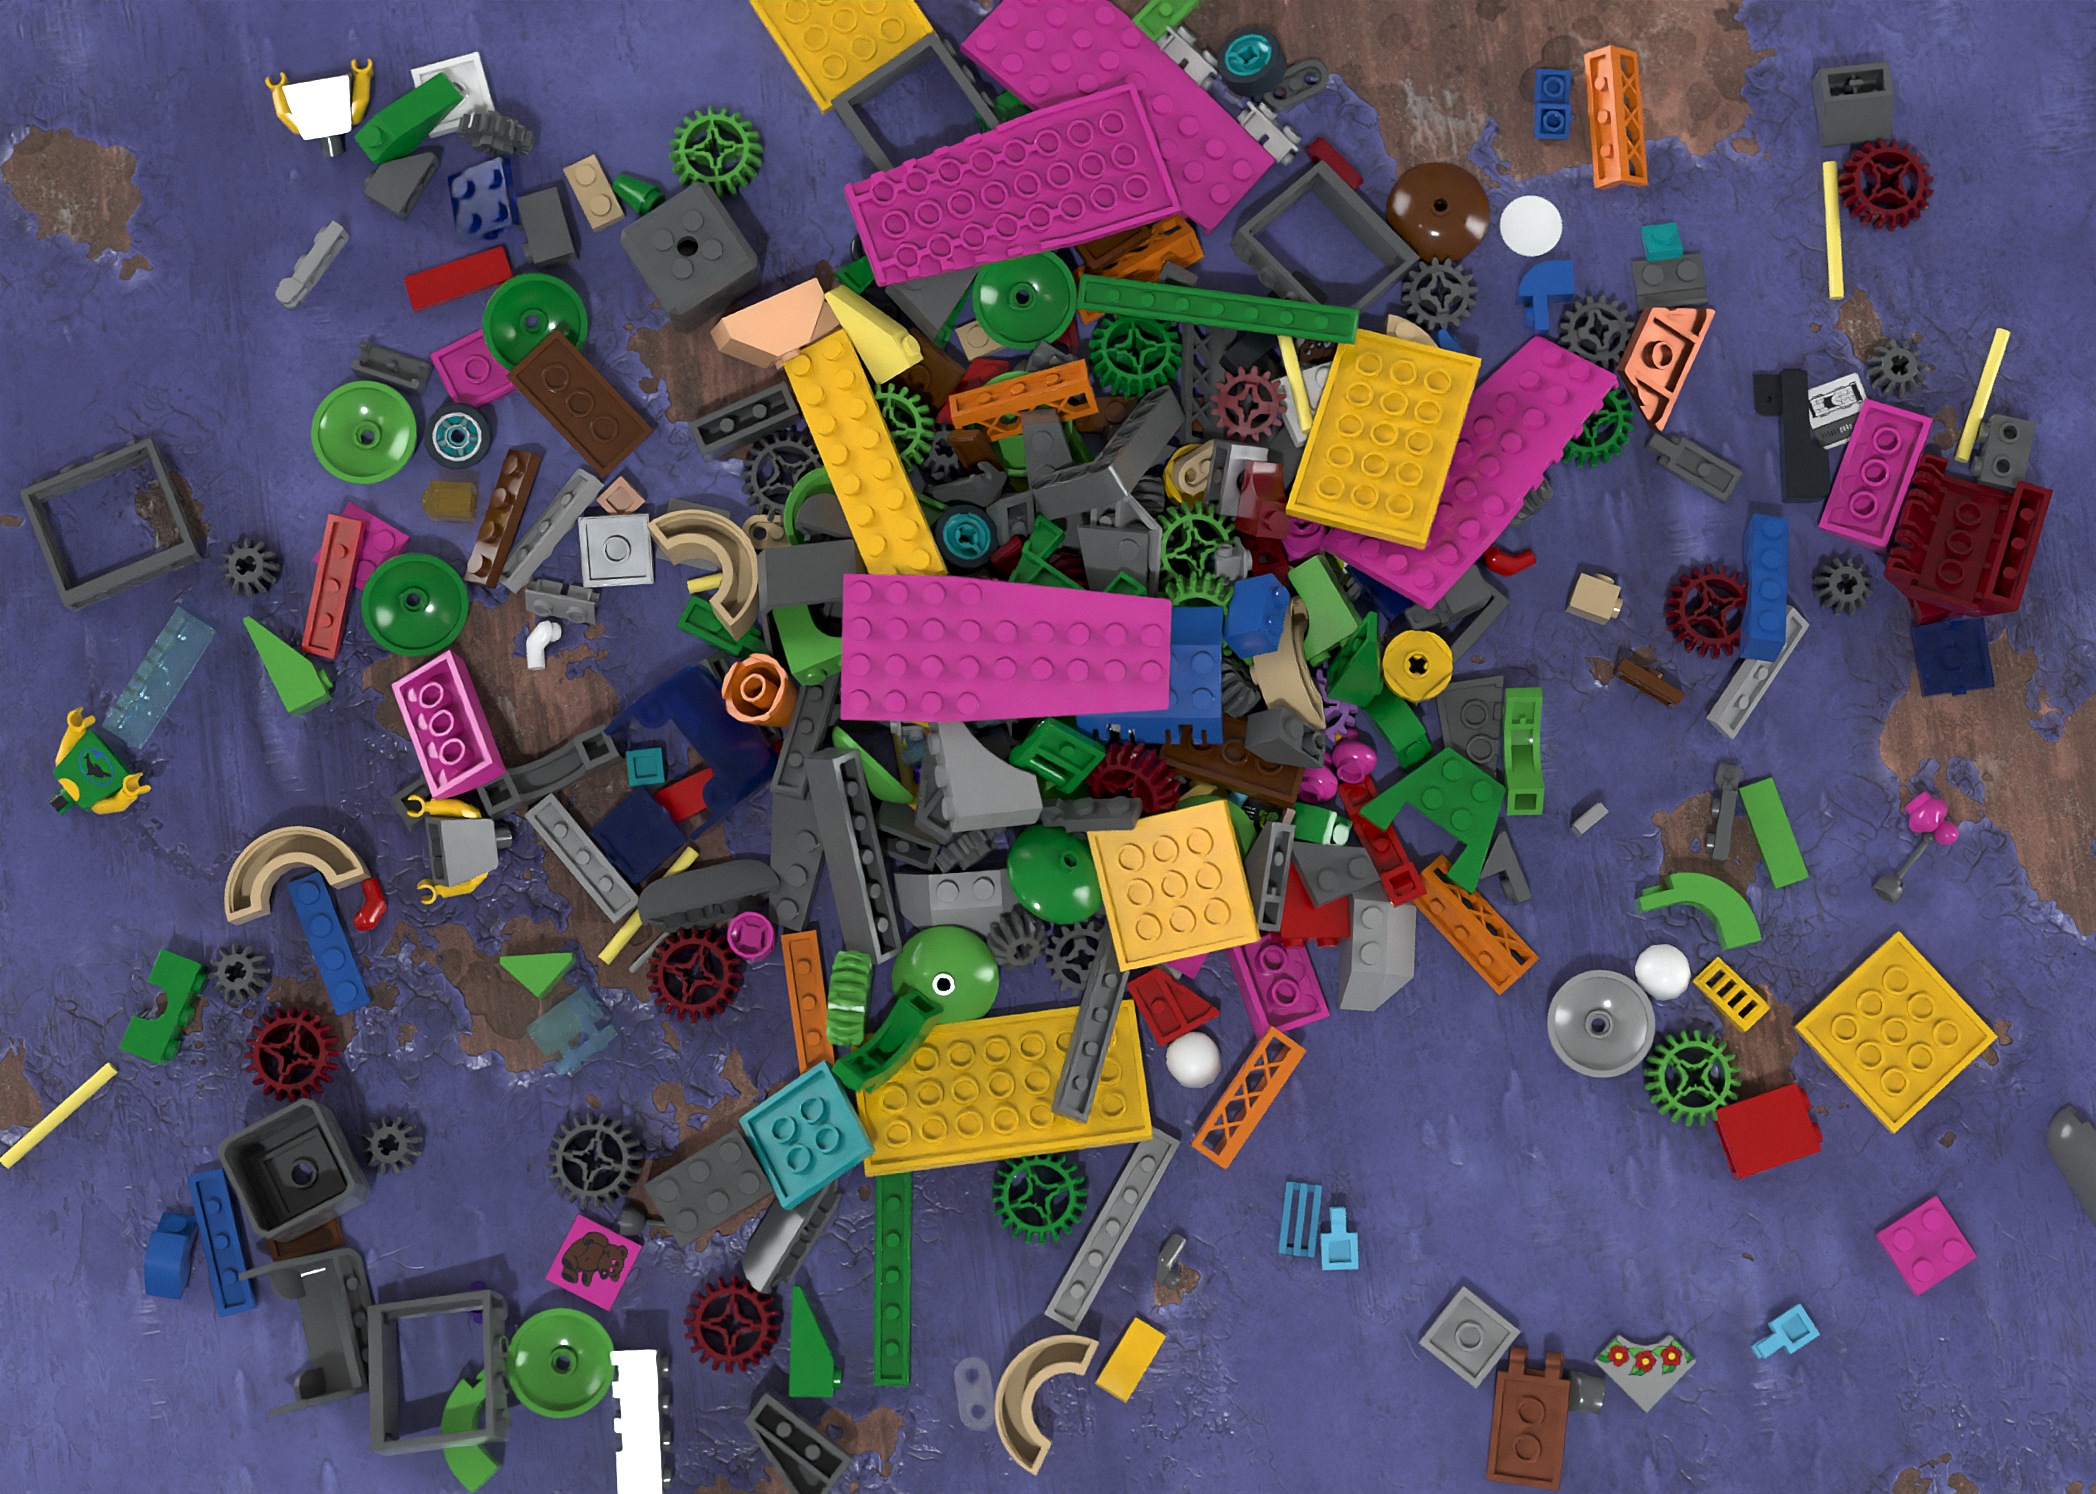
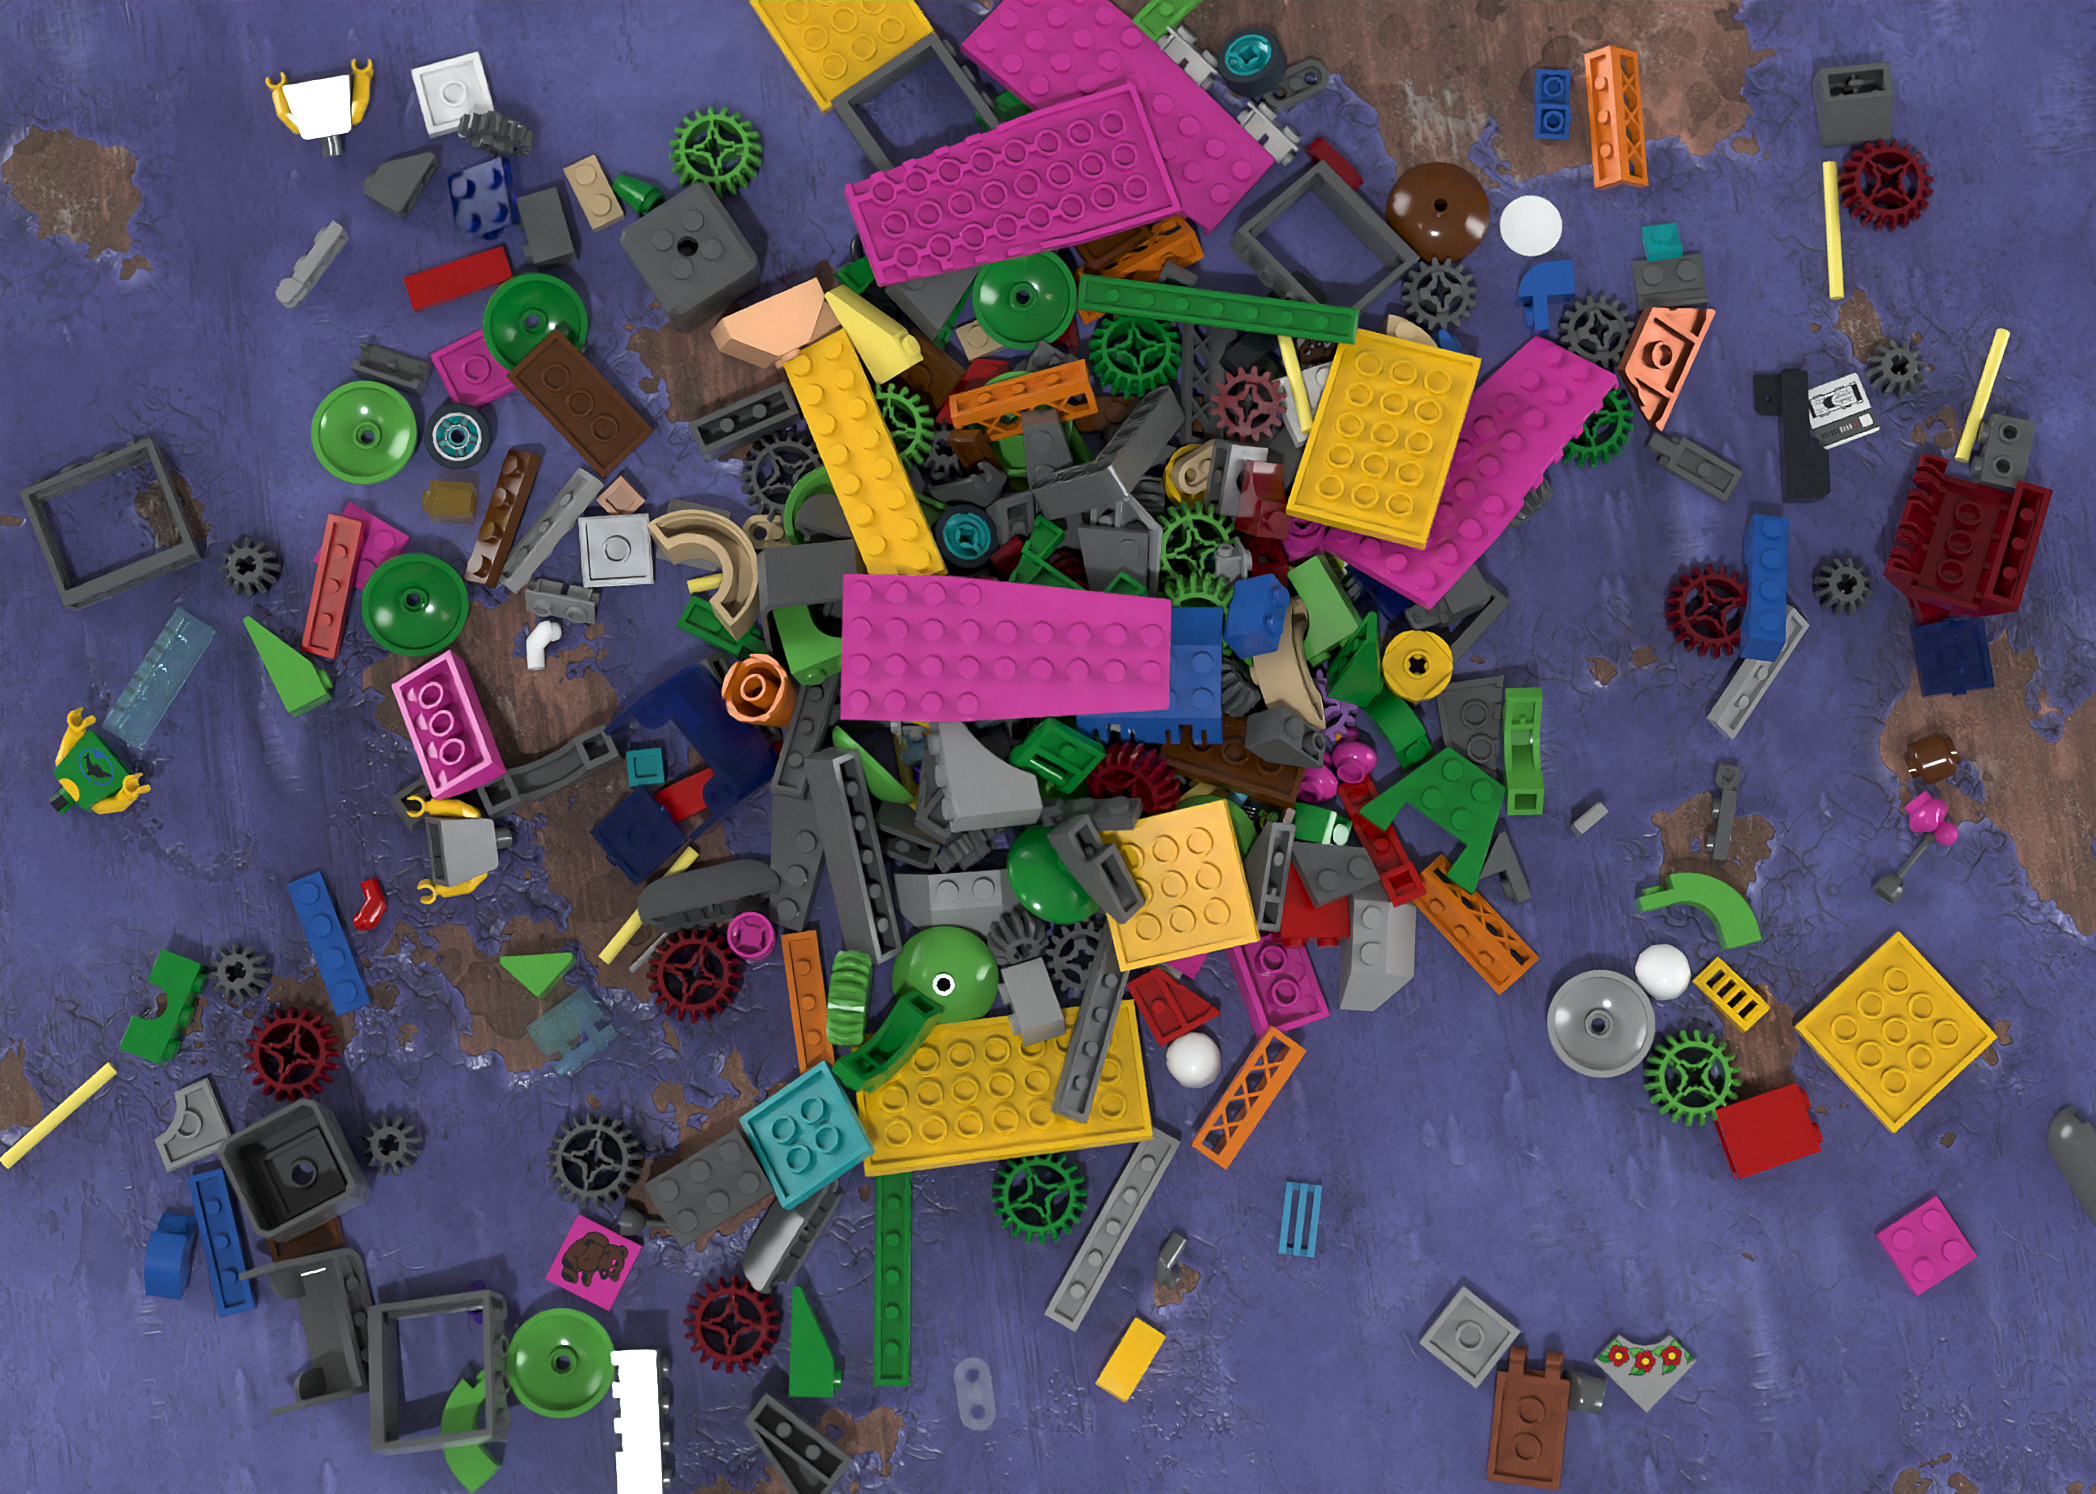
tan brick [224,826,372,925] -> none
green slope [354,72,465,165] -> none
light grey plate [524,793,639,925] -> none
tan brick [995,1334,1099,1476] -> none
medium azure plate [1320,1206,1359,1270] -> none
red arm [1482,546,1536,577] -> none
tan brick [1565,573,1623,626] -> none
reddish brown plate [1613,658,1685,710] -> none
bright green tile [1737,777,1809,890] -> none
medium azure plate [1750,1304,1820,1359] -> none
dark pink slope [1818,398,1933,555] -> none
none -> light grey tile [154,1078,233,1173]
none -> light grey brick [997,957,1065,1047]
none -> dark grey slope [1047,814,1146,924]
none -> reddish brown head [1905,733,1961,785]

